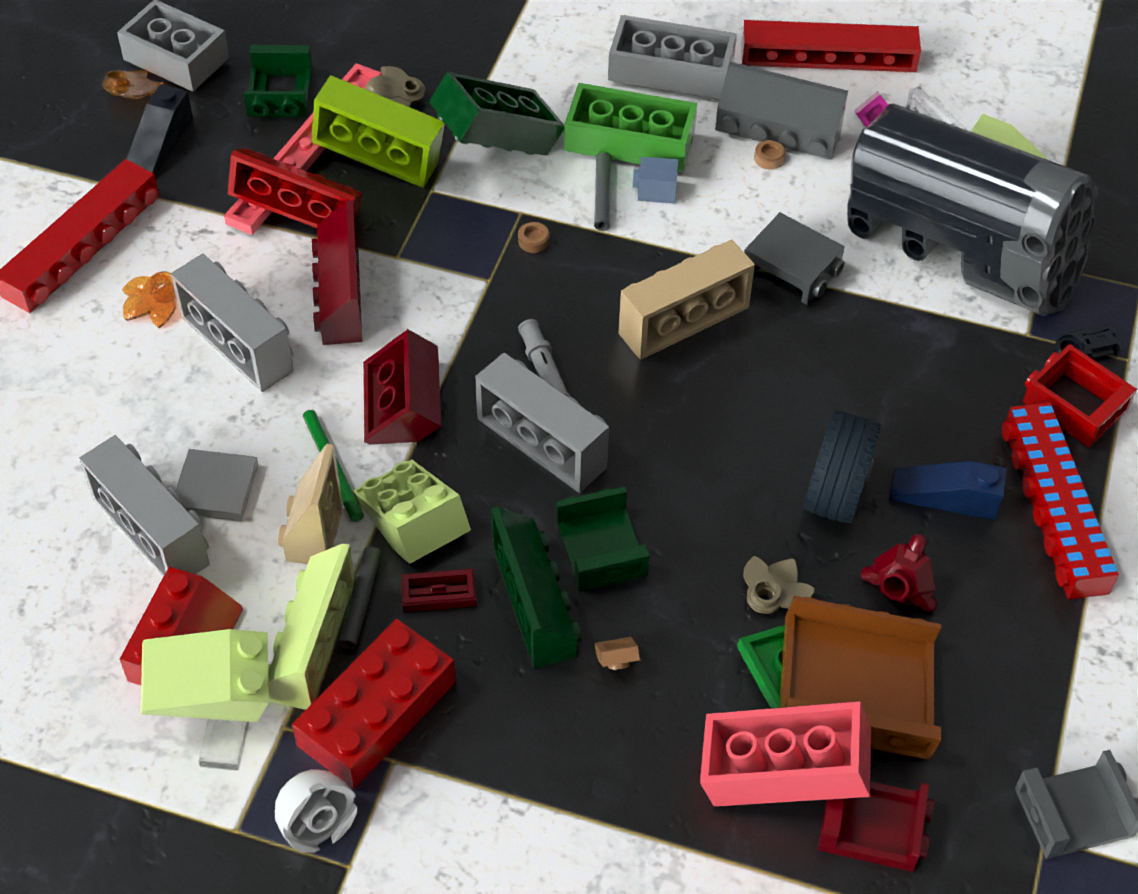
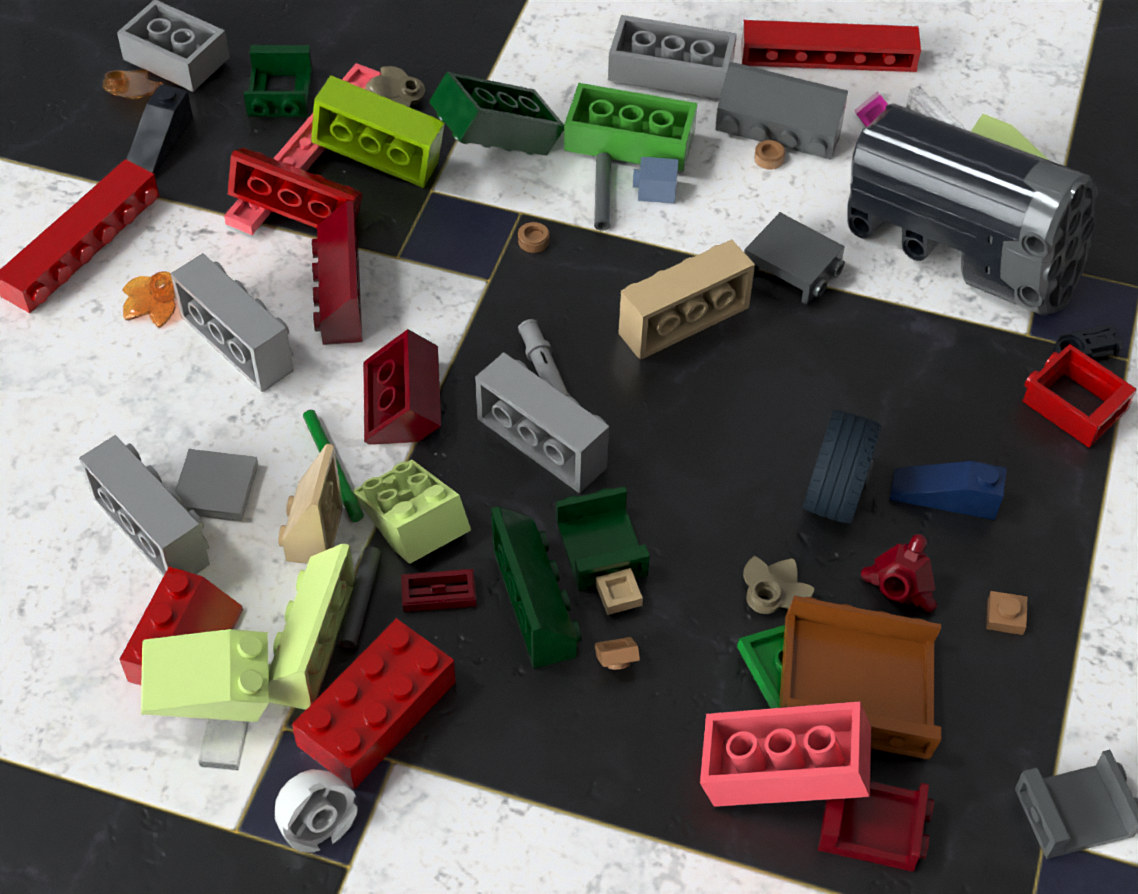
red brick [1002,402,1119,600] -> none
none -> tan plate [596,568,643,615]
none -> medium nougat plate [986,591,1027,635]

